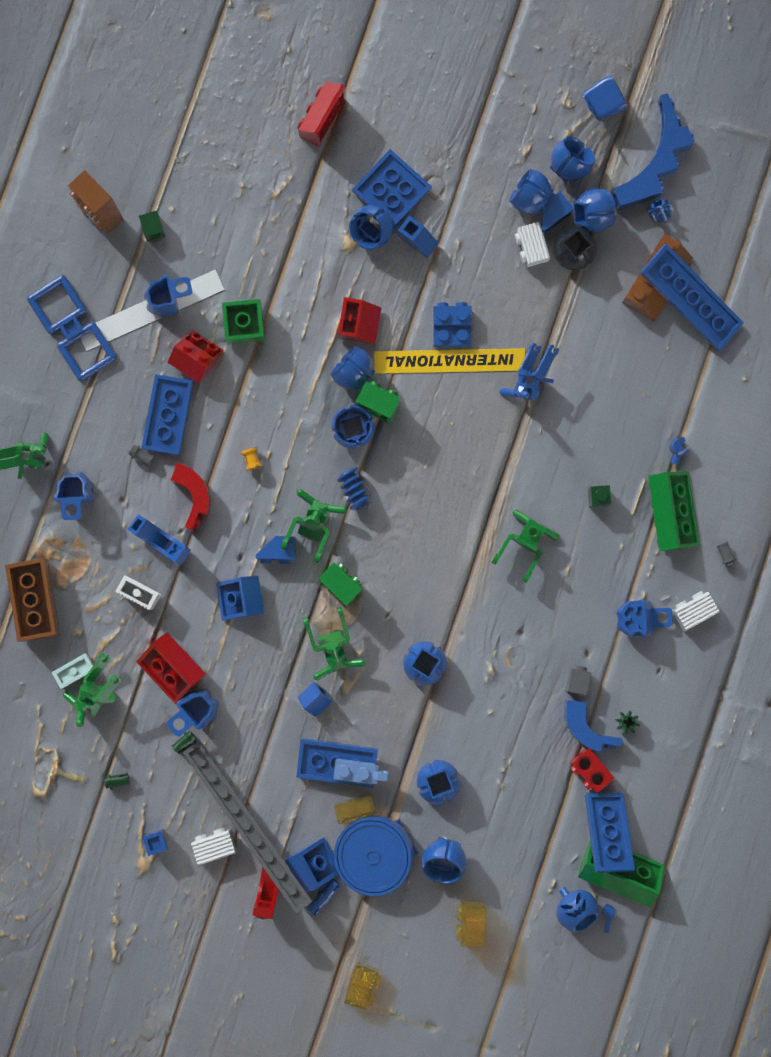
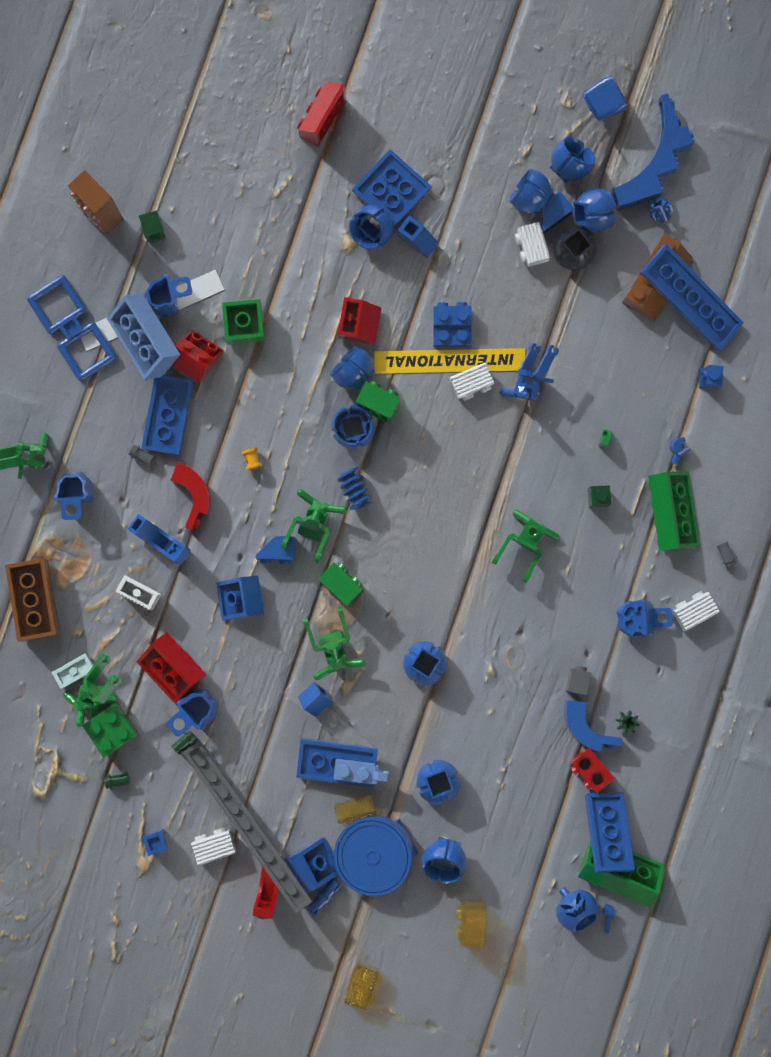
none -> green brick [82,703,139,758]
none -> medium blue brick [107,293,180,380]
none -> white brick [449,363,494,401]
none -> green tile [598,429,612,449]
none -> blue brick [699,365,724,389]

